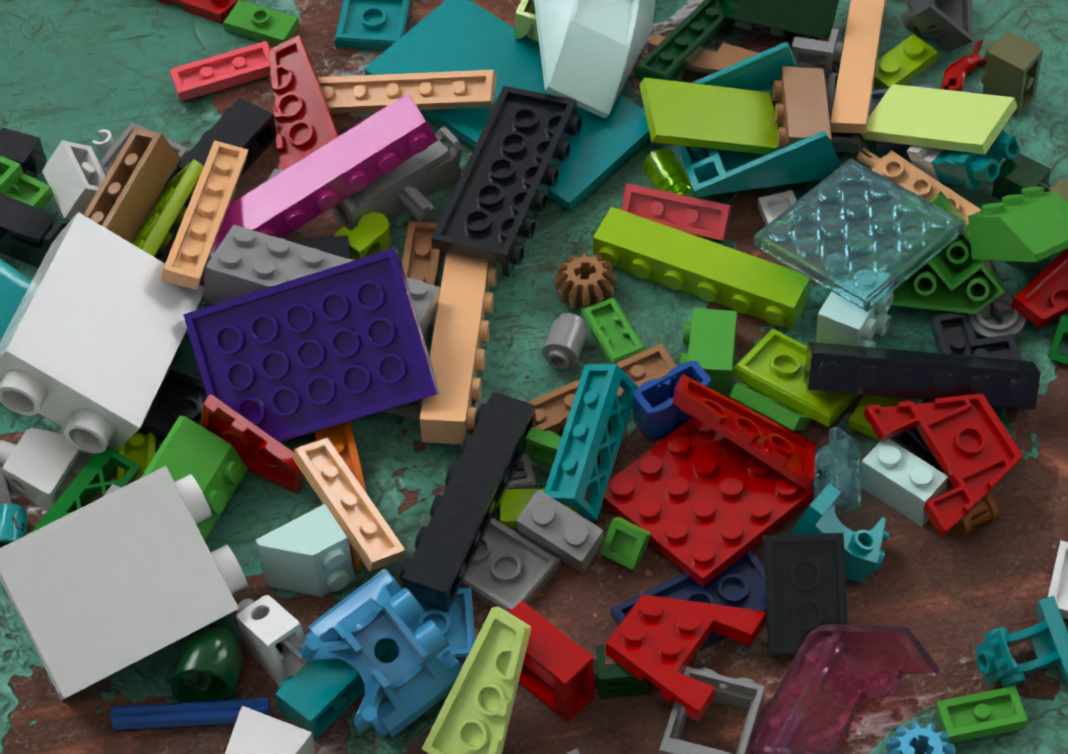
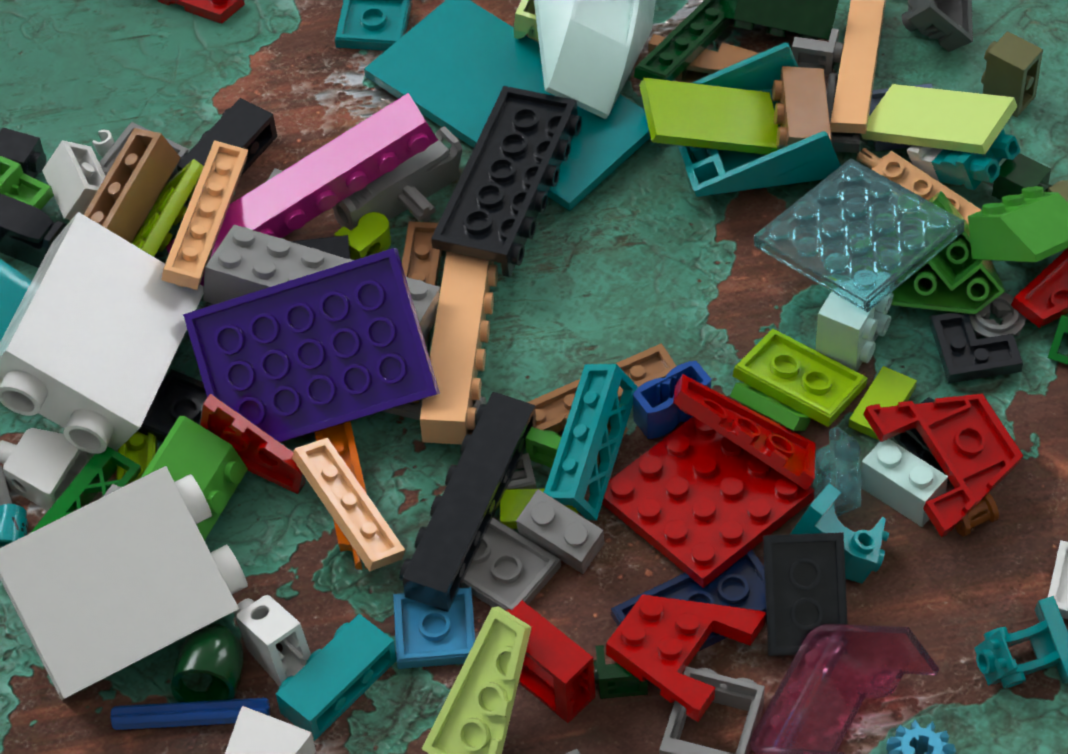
coral plate [169,41,271,102] -> none
bright green plate [224,0,299,46] -> none
light aqua slope [255,504,355,597] -> none
wing [269,35,340,171] -> none
dark azure piece [299,569,462,738] -> none
light nougat plate [318,70,497,114] -> none
light grey brick [542,313,587,369] -> none
medium nougat gear [554,251,617,311] -> none
bright green plate [581,297,646,364] -> none
lime brick [593,207,811,330] -> none
bright green plate [599,517,652,570] -> none
coral plate [621,183,732,241] -> none
clear neon green brick [642,149,690,195] -> none
bright green brick [680,308,737,392] -> none
white plate [758,190,801,234] -> none
black brick [804,342,1041,409] -> none
lime plate [874,34,938,89] -> none
bright green plate [936,685,1028,744] -> none
red arm [940,40,987,92] -> none

